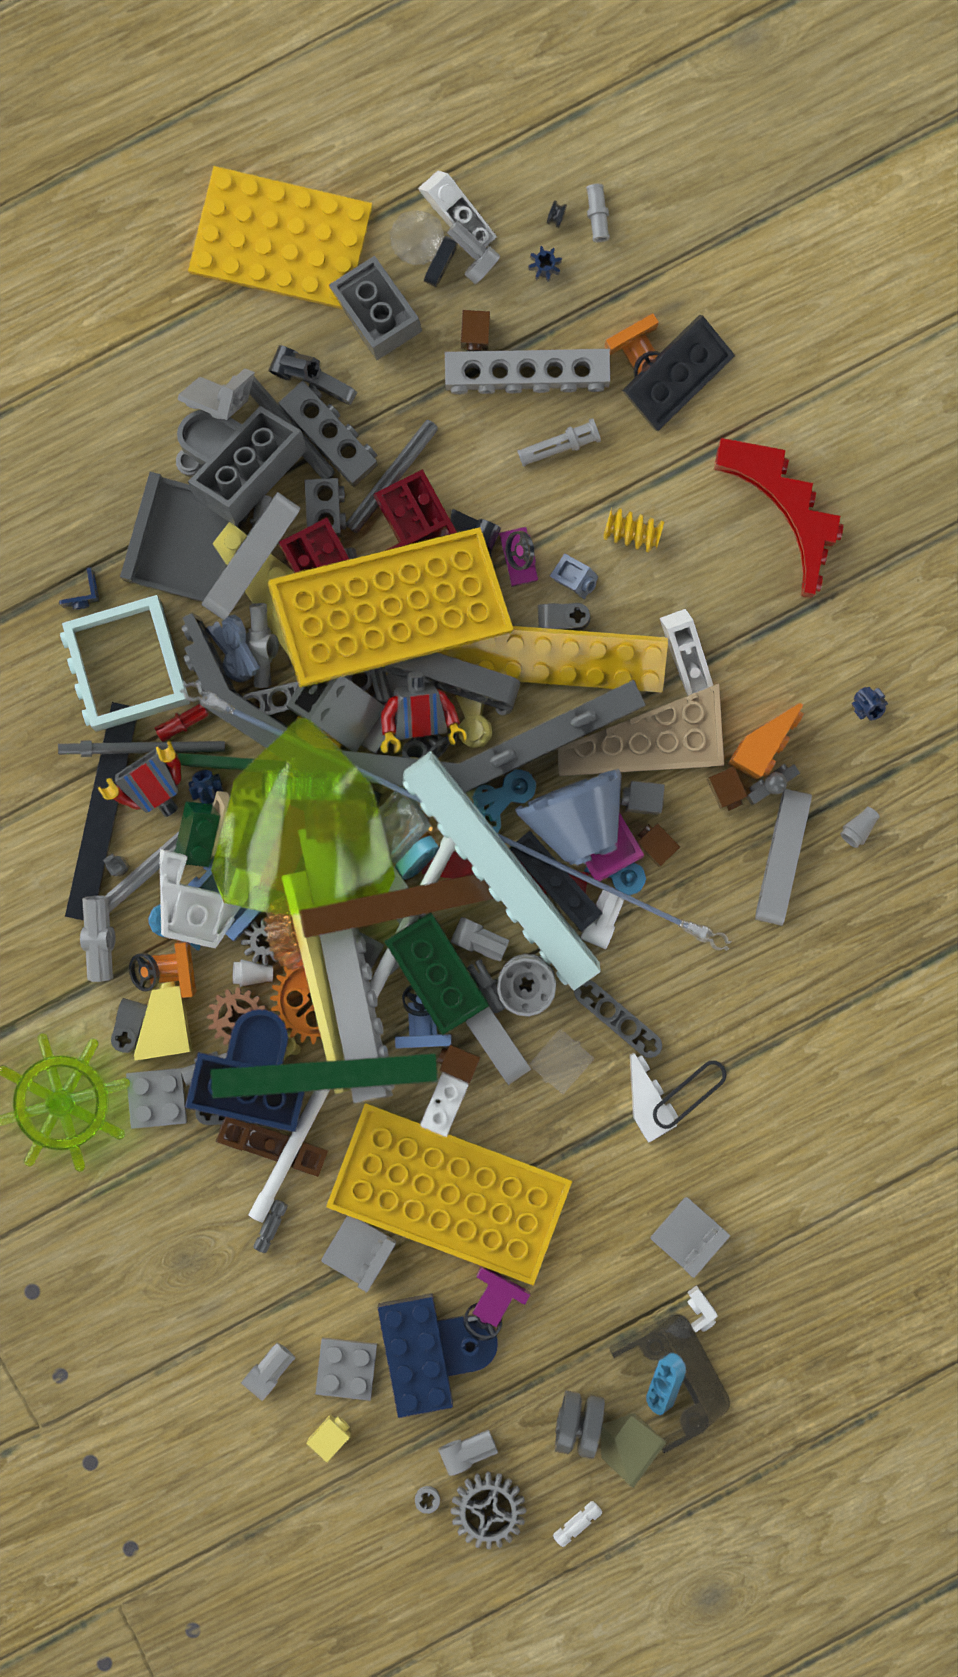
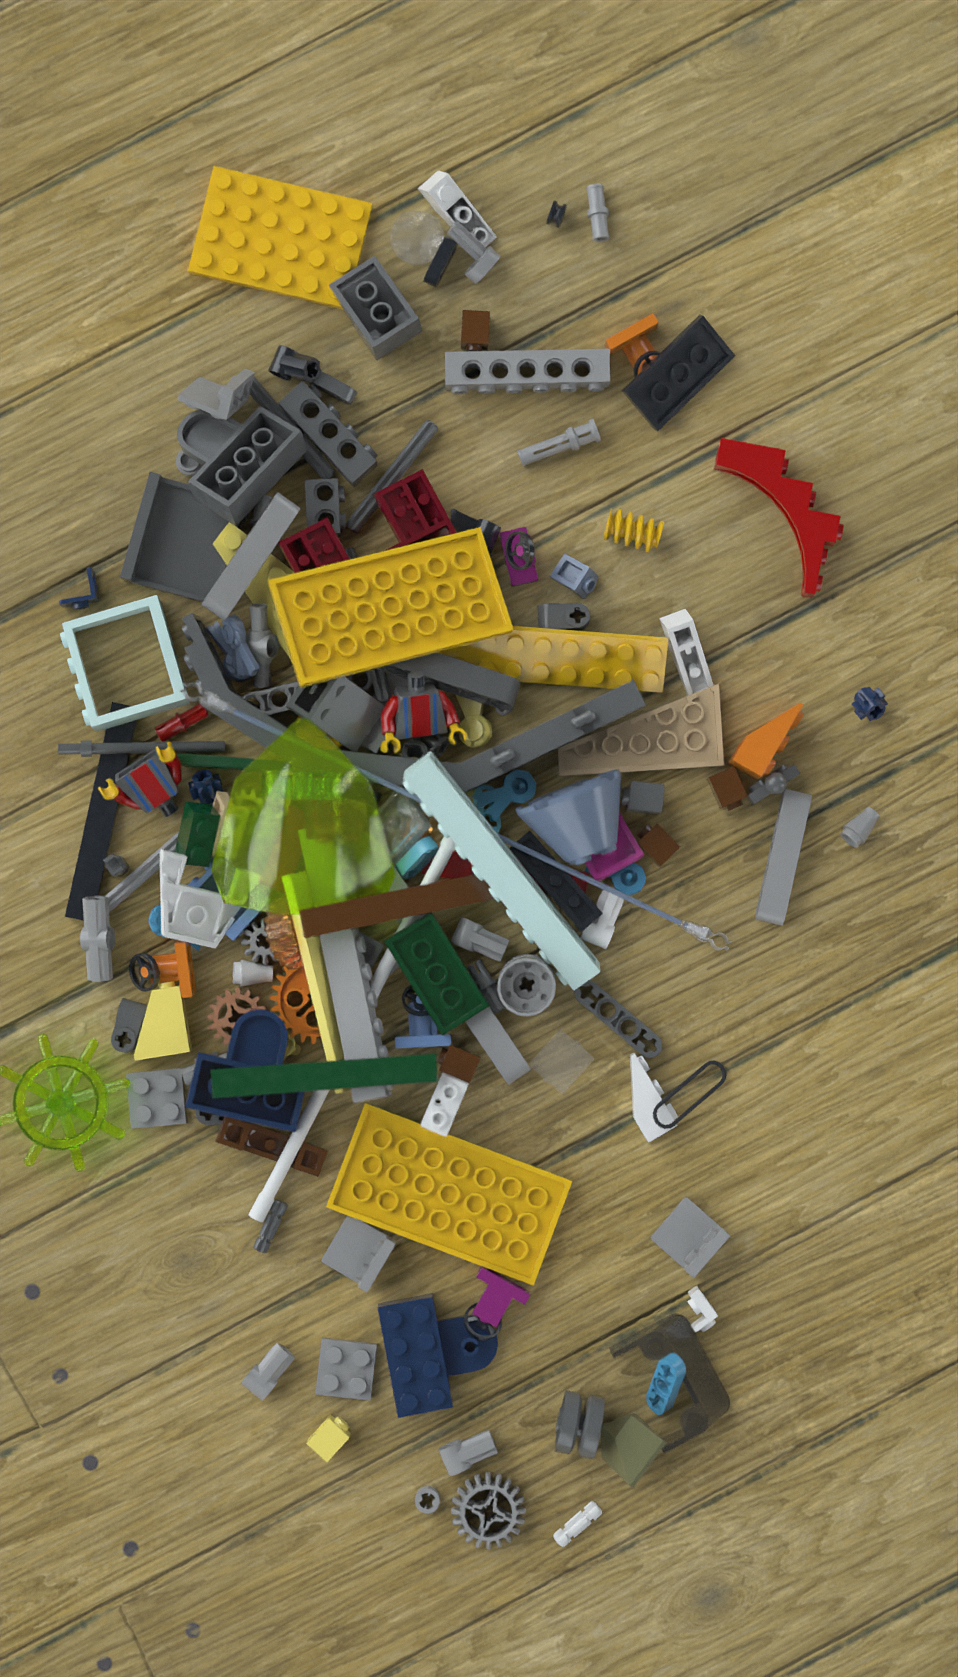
dark blue gear [528,246,562,282] -> none

